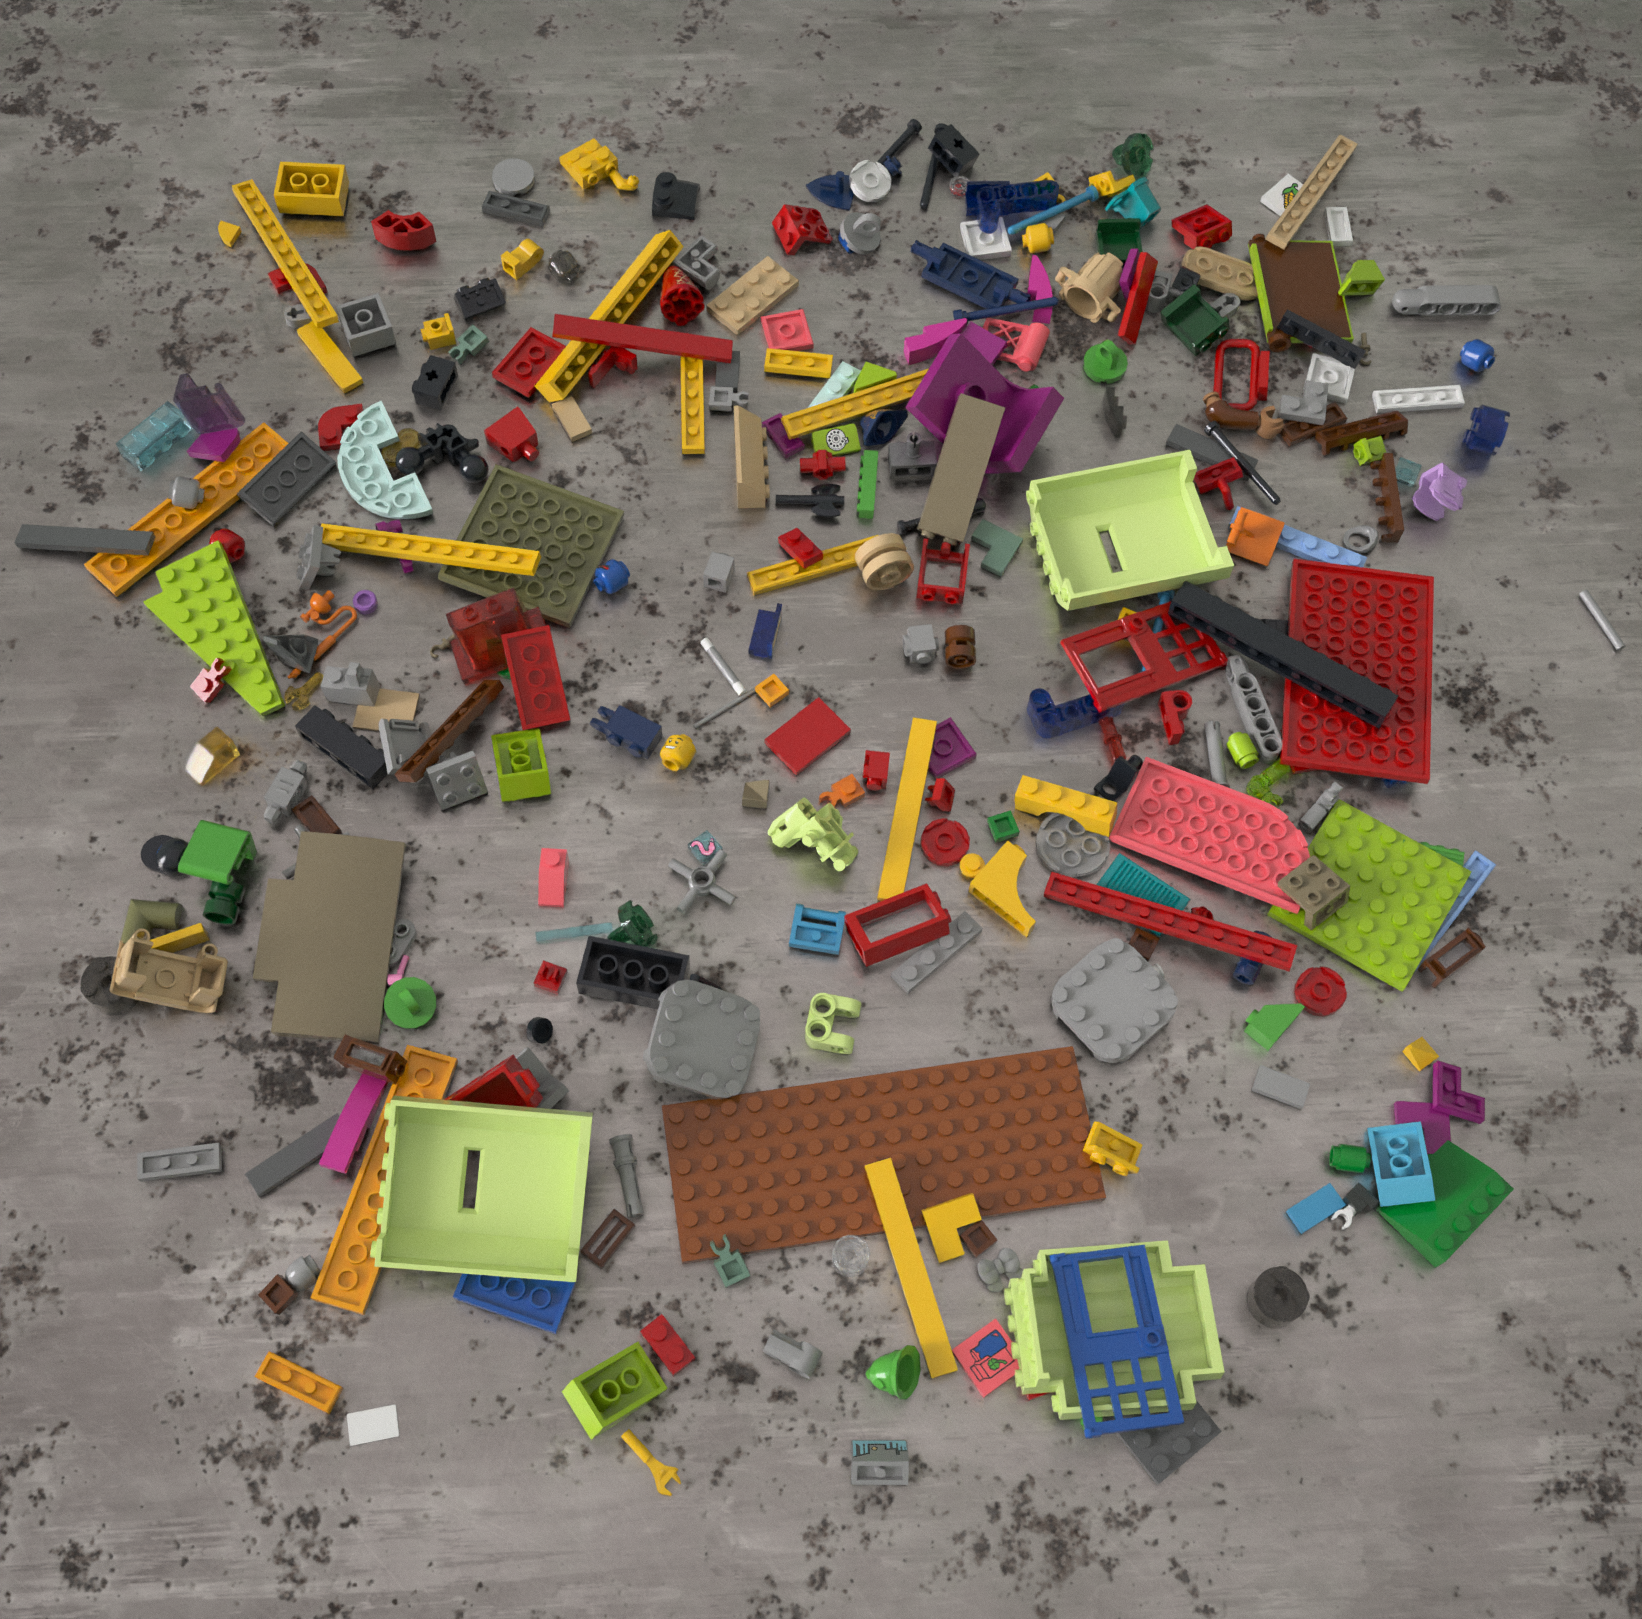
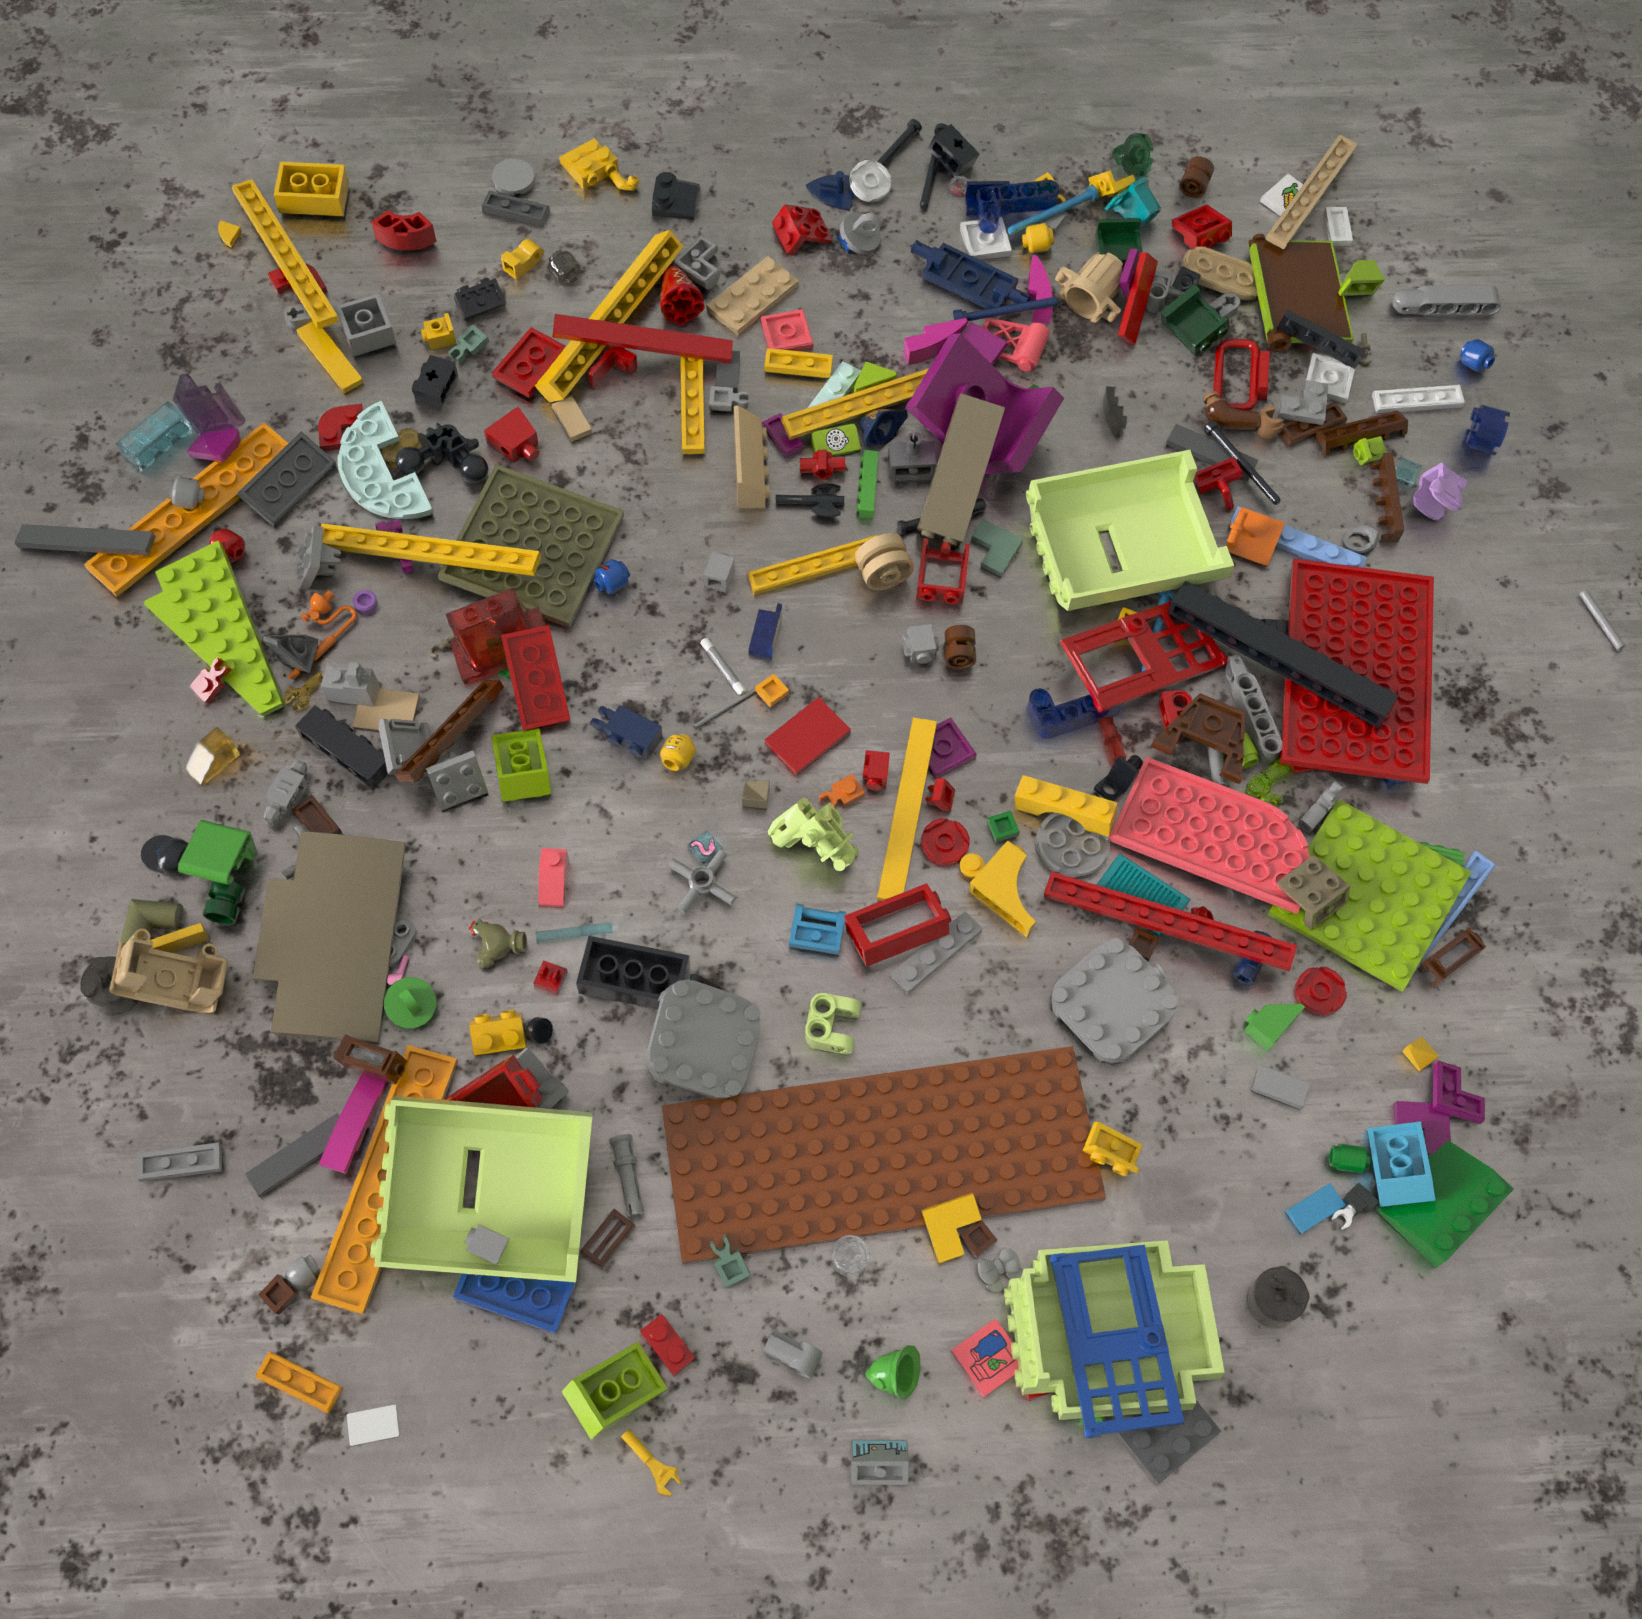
clear green tile [607,900,658,947] -> none
red plate [778,528,823,569] -> none
yellow tile [865,1158,958,1379] -> none
dark blue plate [883,155,902,176] -> none
bright green tile [1083,339,1128,384] -> none
none -> light grey brick [464,1225,510,1265]
none -> olive animal [469,919,527,968]
none -> yellow bracket [469,1010,526,1056]
none -> reddish brown wing [1151,693,1245,784]
none -> reddish brown wheel [1179,156,1214,198]

